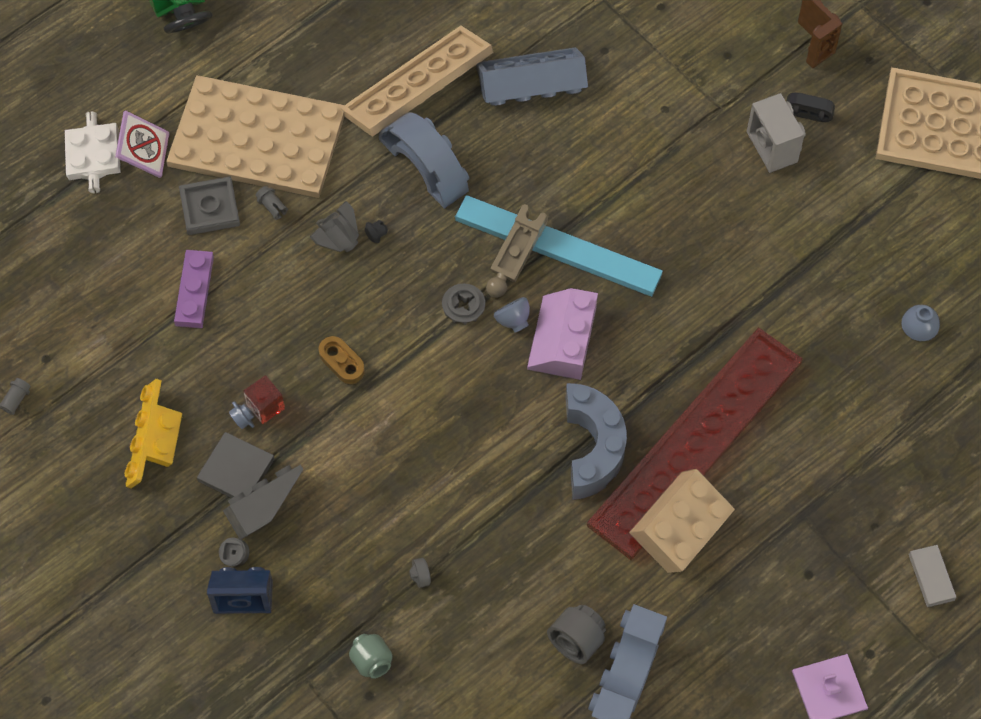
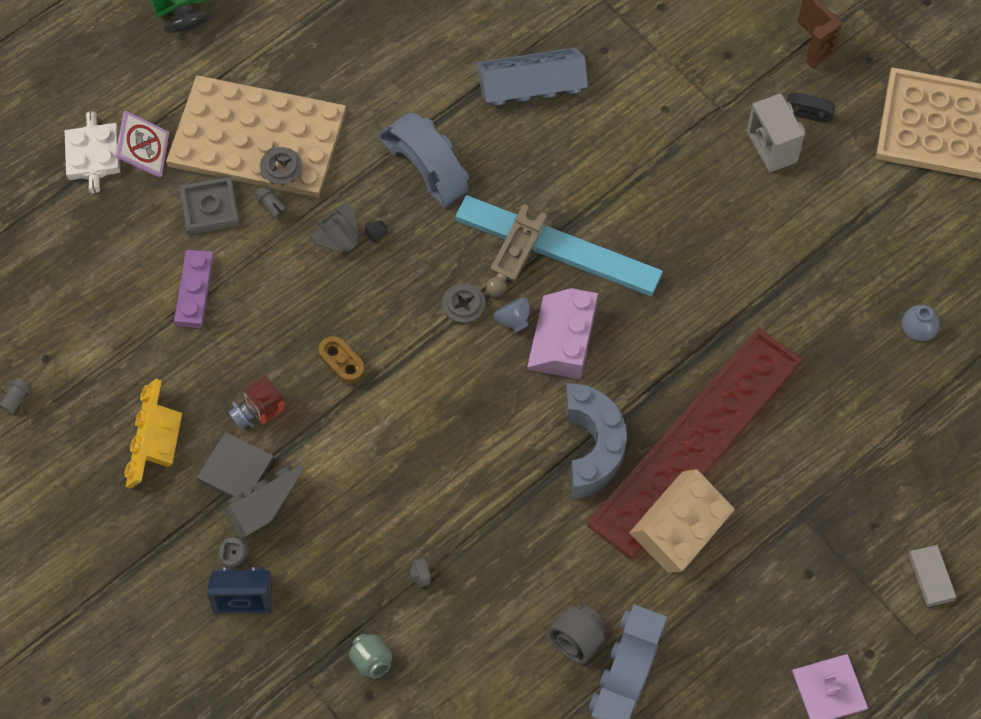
tan plate [341,26,493,137] -> none
none -> dark grey gear [260,147,303,186]

